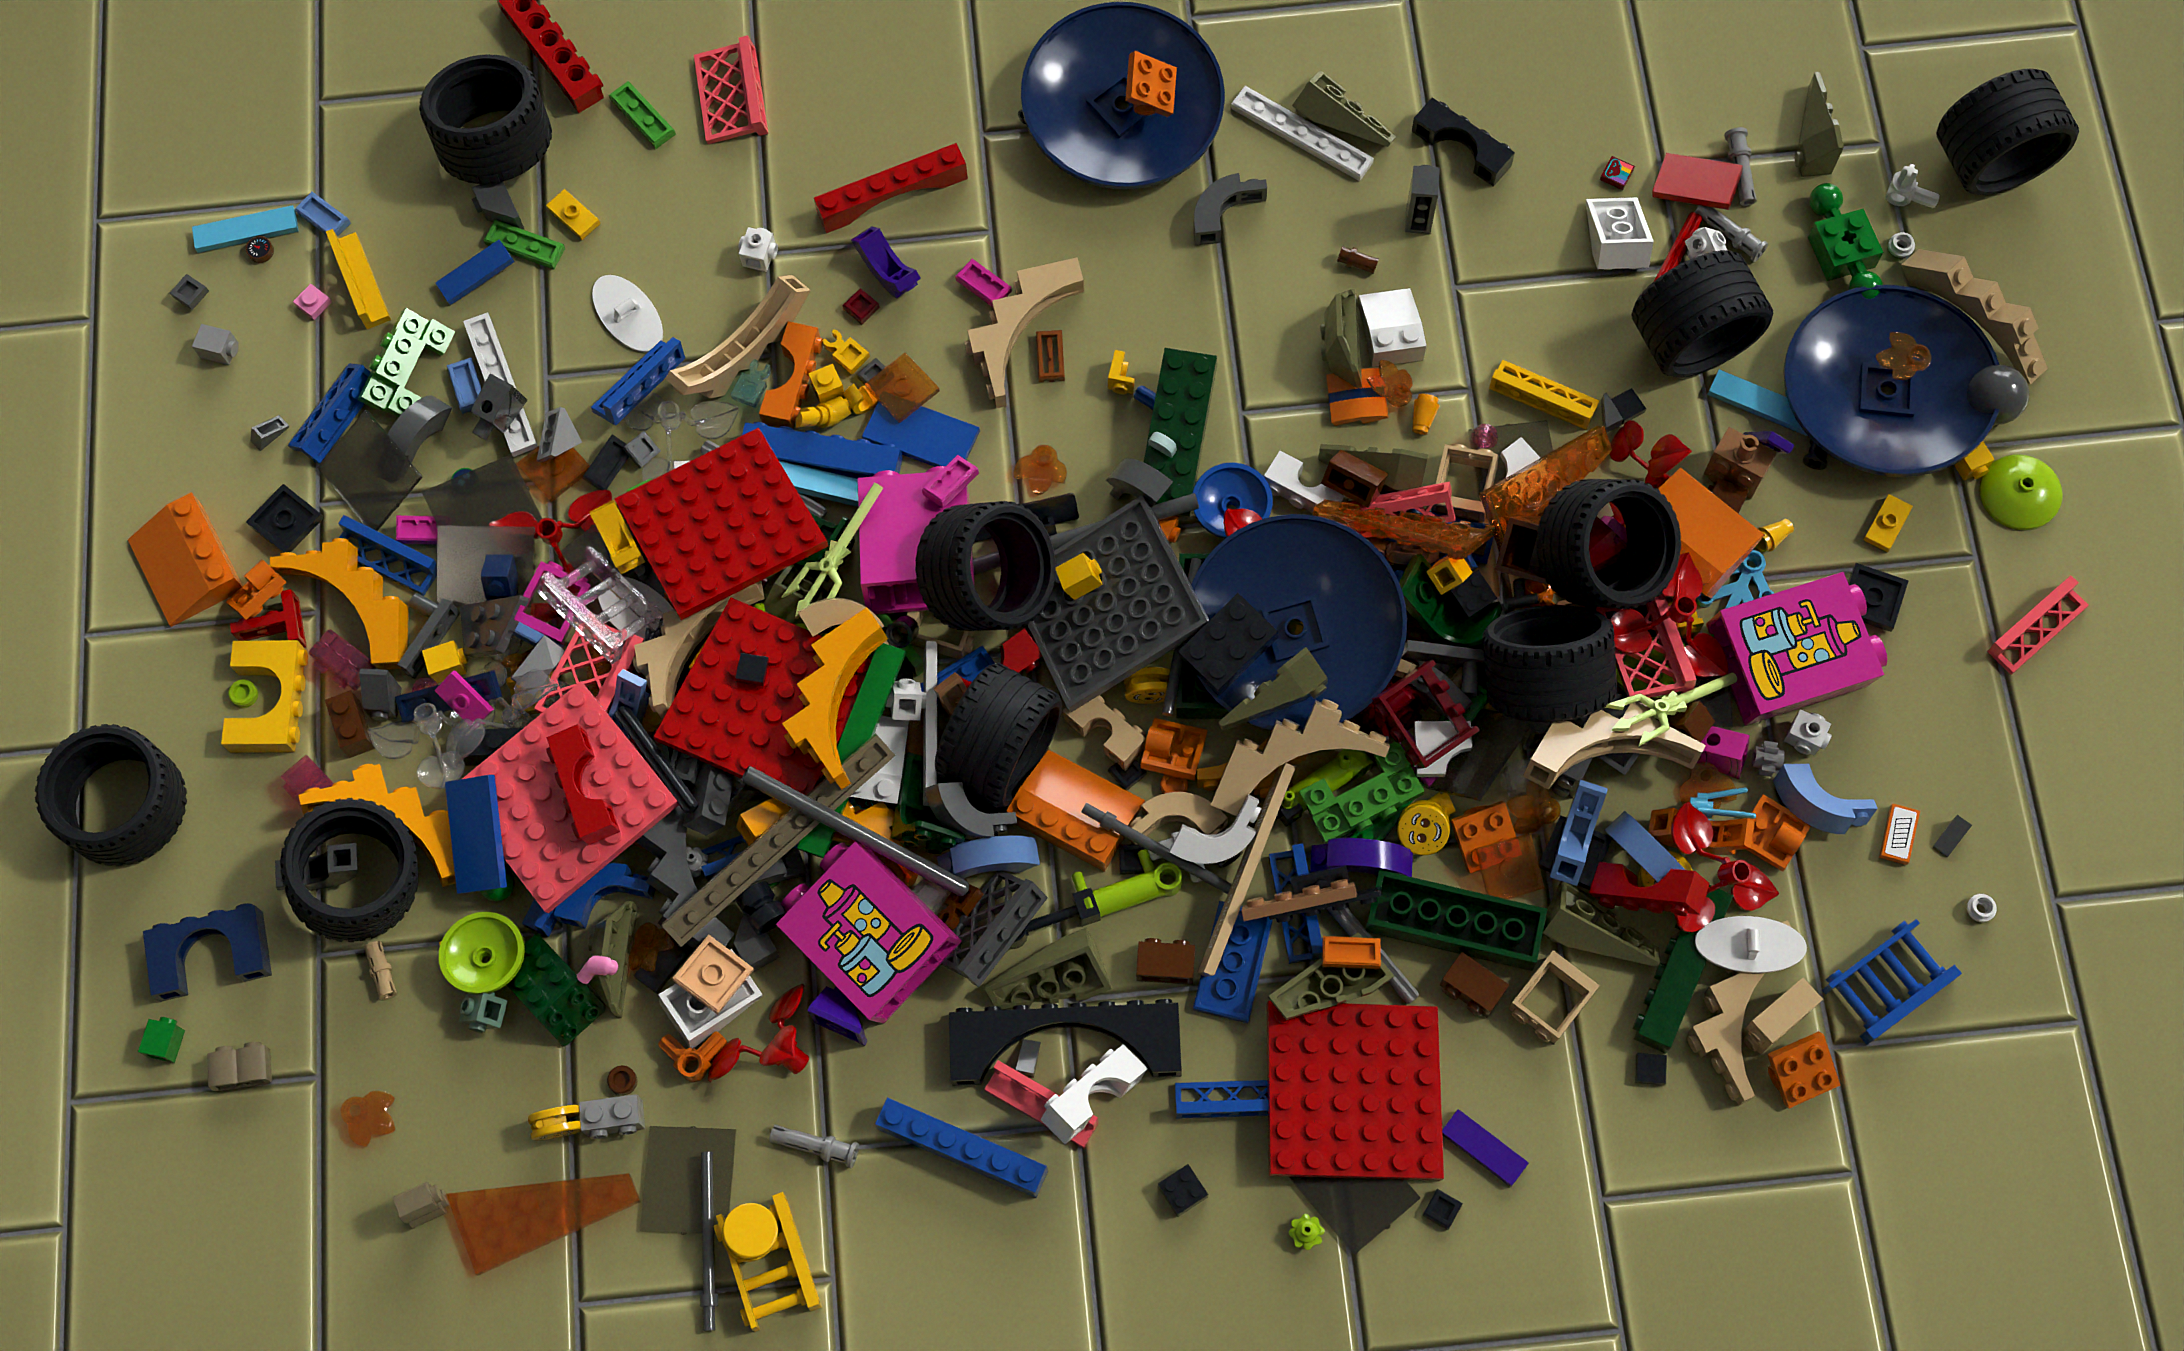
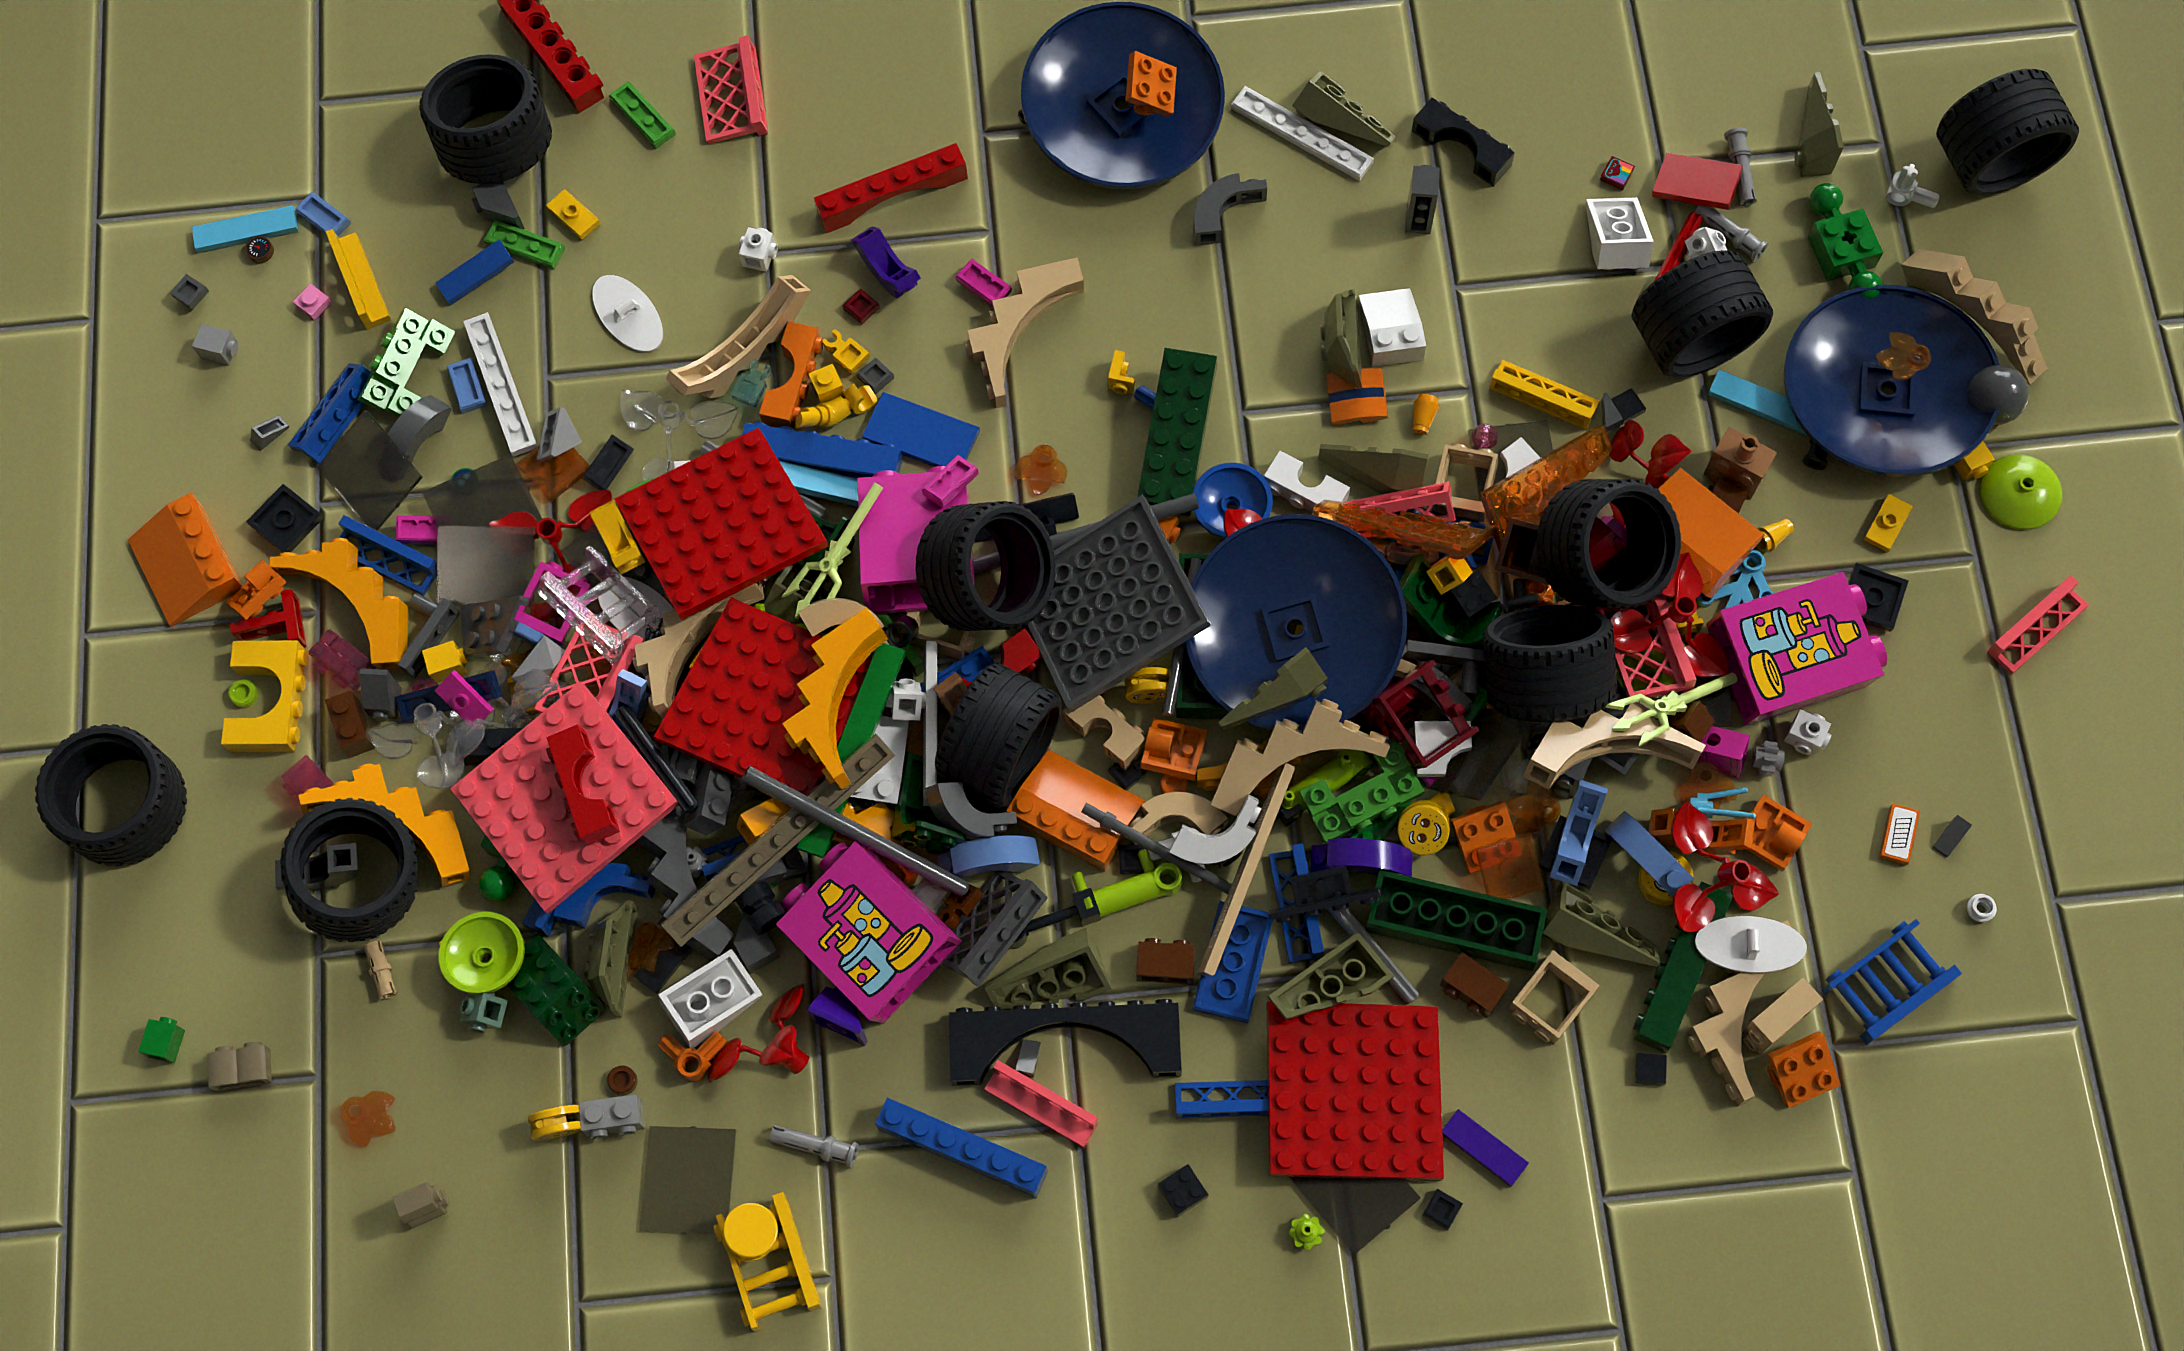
dark blue arch [143,903,272,1002] -> none
blue tile [445,775,507,894] -> none
clear orange wing [446,1173,641,1276] -> none
dark grey torso [471,373,528,440] -> none
dark blue slope [480,554,518,601] -> none
bright pink arm [577,956,618,984] -> none
blue fence [591,337,685,426] -> none
dark grey tile [622,431,661,469] -> none
light nougat tile [672,934,754,1015] -> none
dark grey bar [700,1152,718,1331] -> none
black tile [735,653,769,686] -> none
clear orange tile [865,352,940,423] -> none
dark orange tile [1036,330,1065,383] -> none
white arch [1040,1044,1148,1144] -> none
yellow brick [1056,553,1103,600] -> none
dark grey arch [1106,458,1173,508] -> none
light aqua tile [1148,432,1177,458] -> none
black brick [1178,593,1278,696] -> none
medium nougat plate [1241,879,1357,921] -> none
reddish brown brick [1321,450,1388,508] -> none
orange tile [1322,936,1381,969] -> none
reddish brown pin [1337,246,1379,274] -> none
clear orange plate [1367,360,1413,407] -> none
red arch [1589,862,1710,916] -> none
dark purple tile [1743,431,1795,454] -> none
medium blue arch [1773,764,1878,834] -> none
white plate [1888,232,1915,258] -> none

